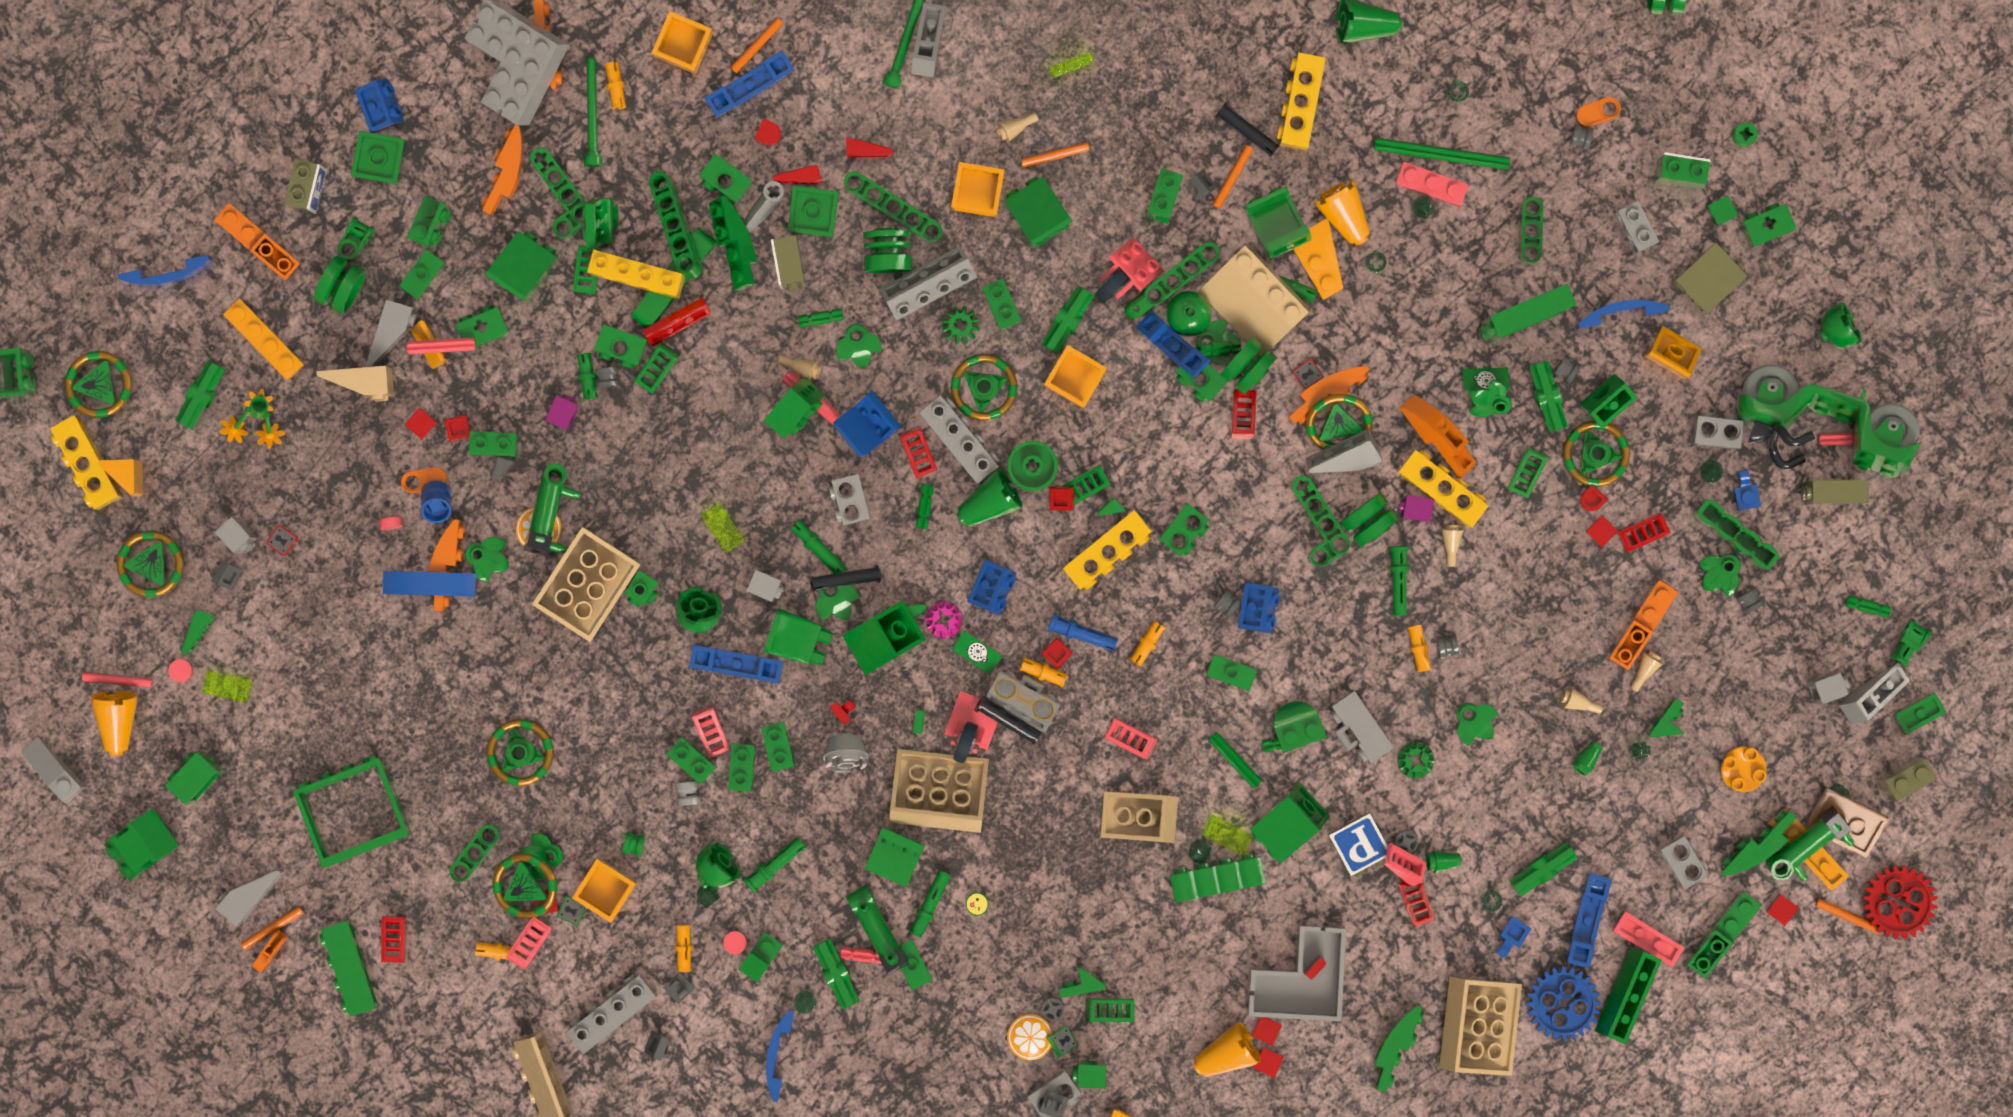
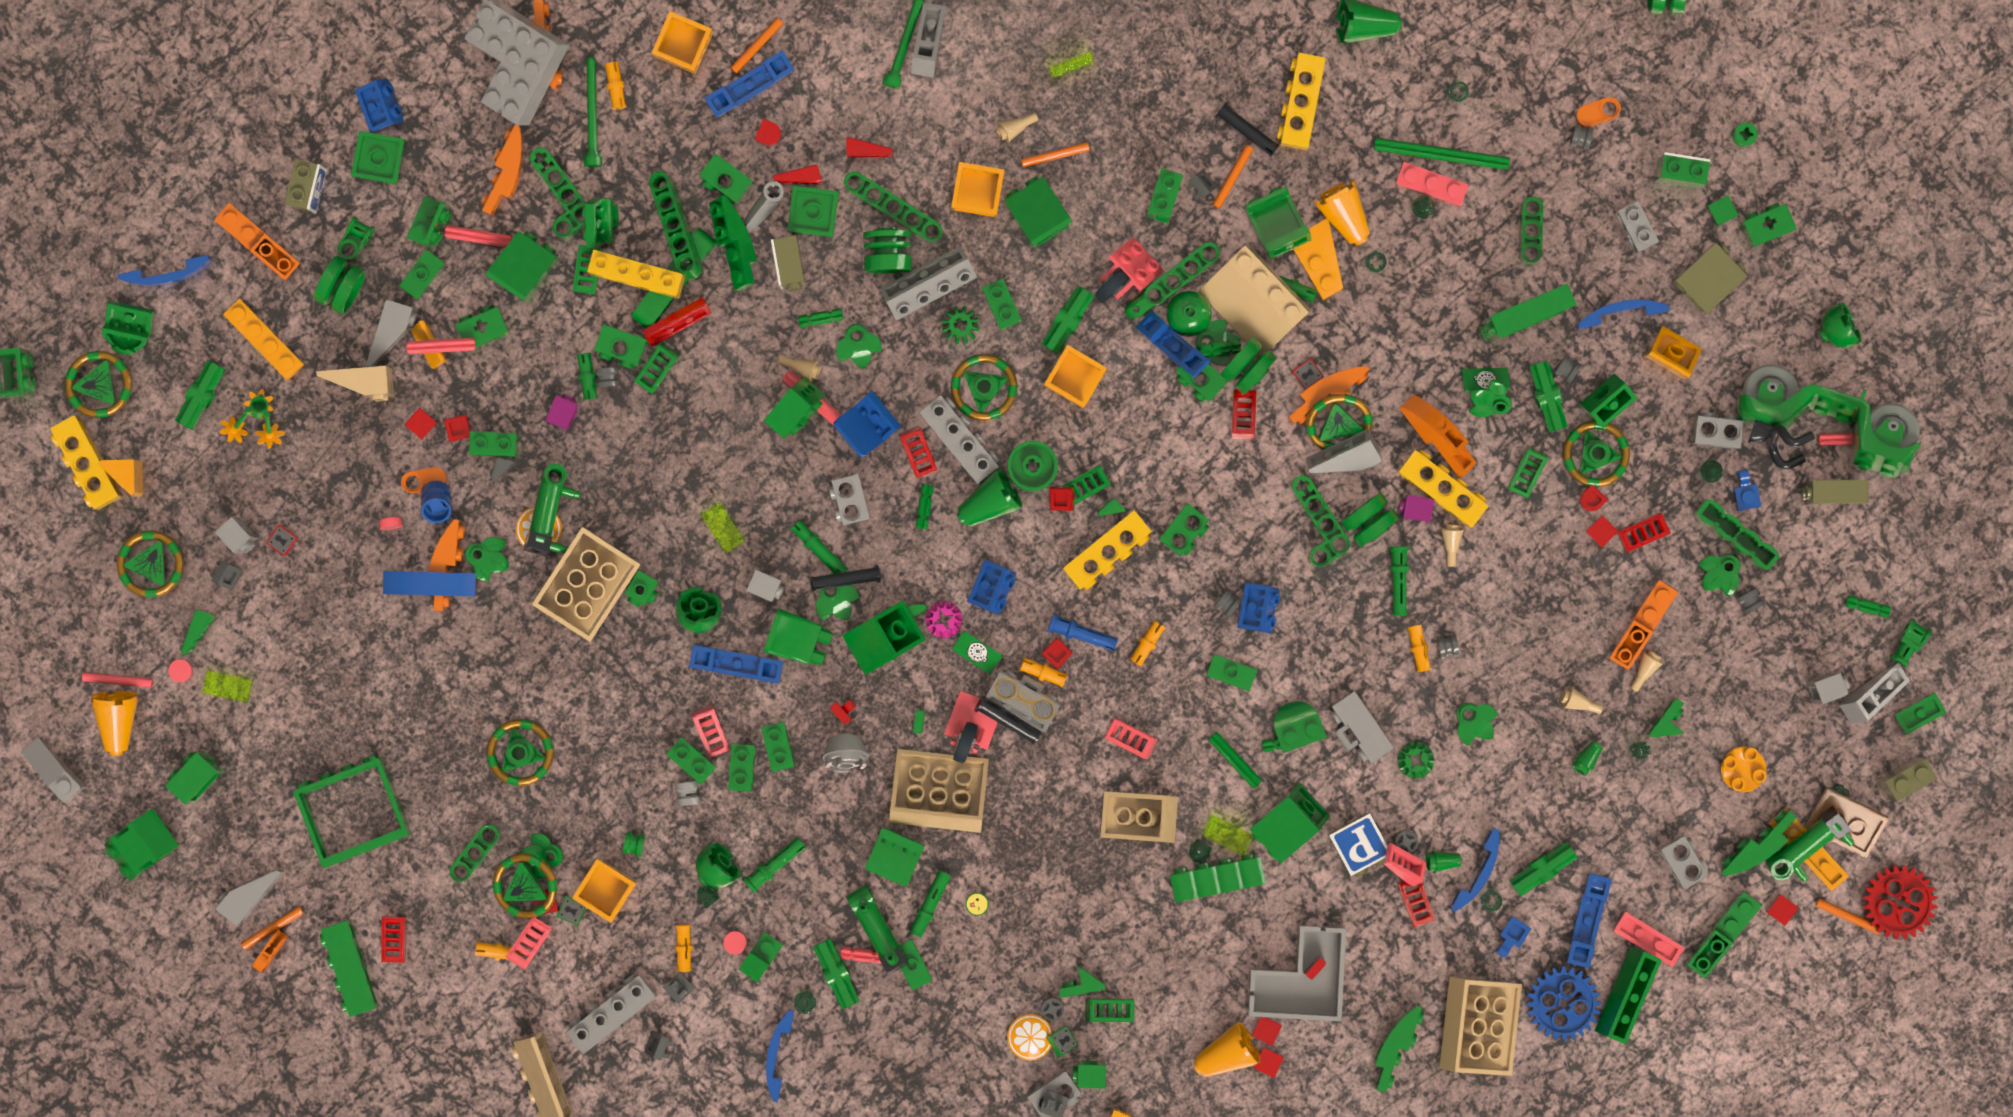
none -> green slope [102,301,155,354]
none -> coral axle [444,225,513,248]
none -> blue slope [1449,827,1499,911]

